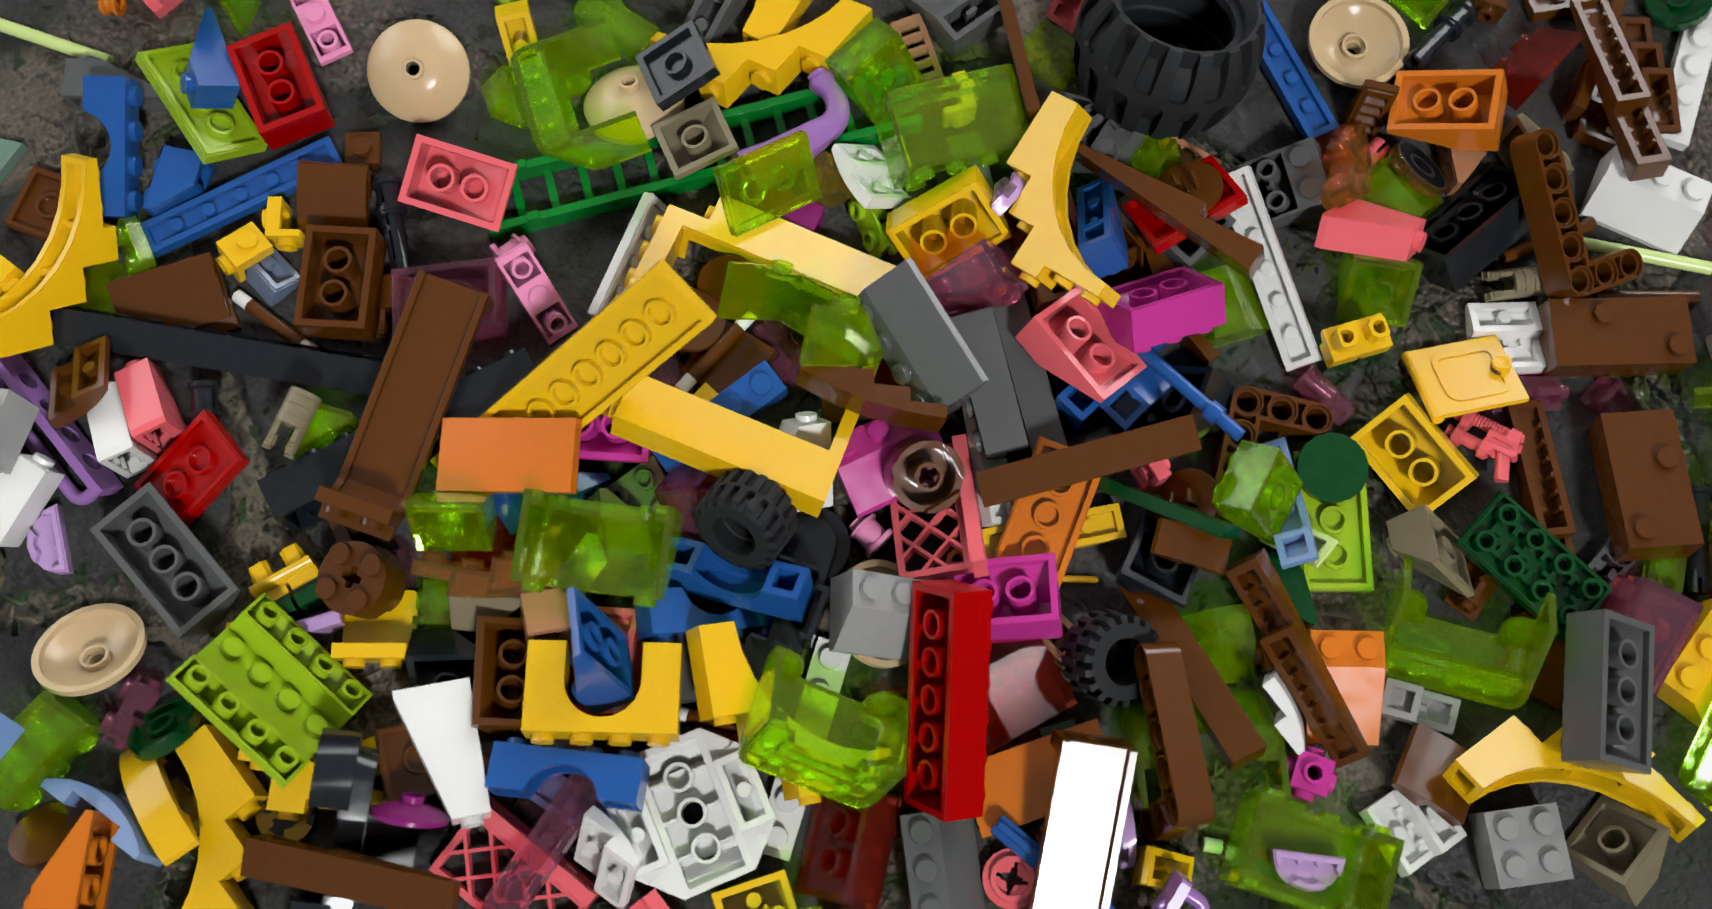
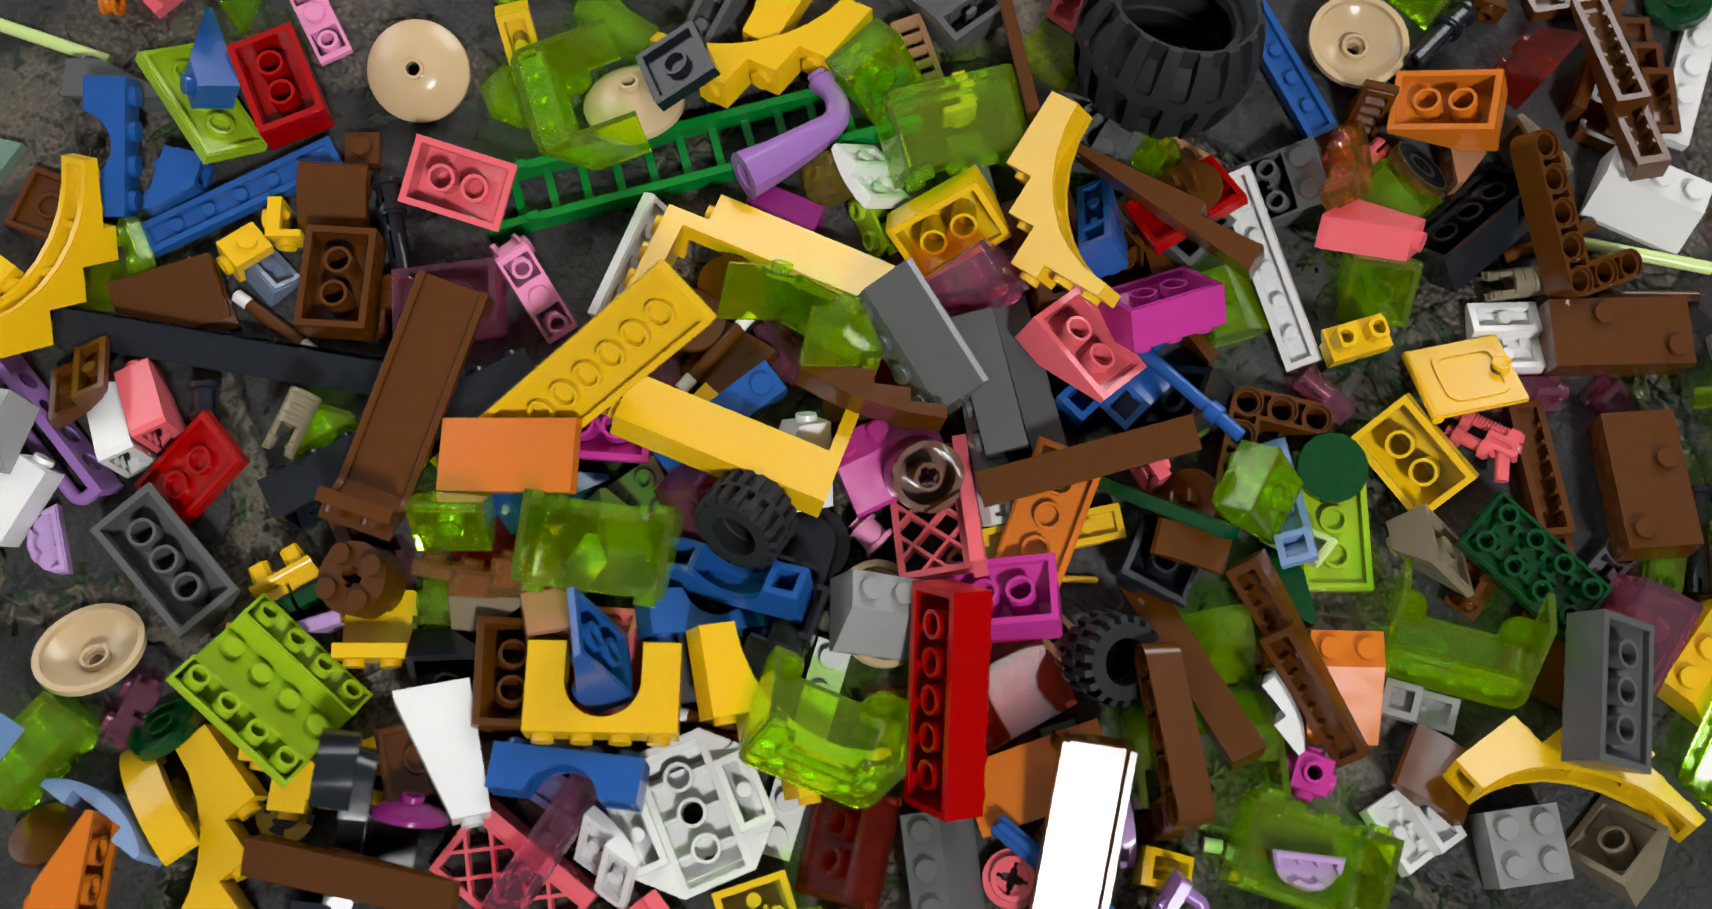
dark tan slope [652,96,740,181] -> none
clear neon green tile [713,130,822,237] -> none
lavender tile [991,172,1027,217] -> none

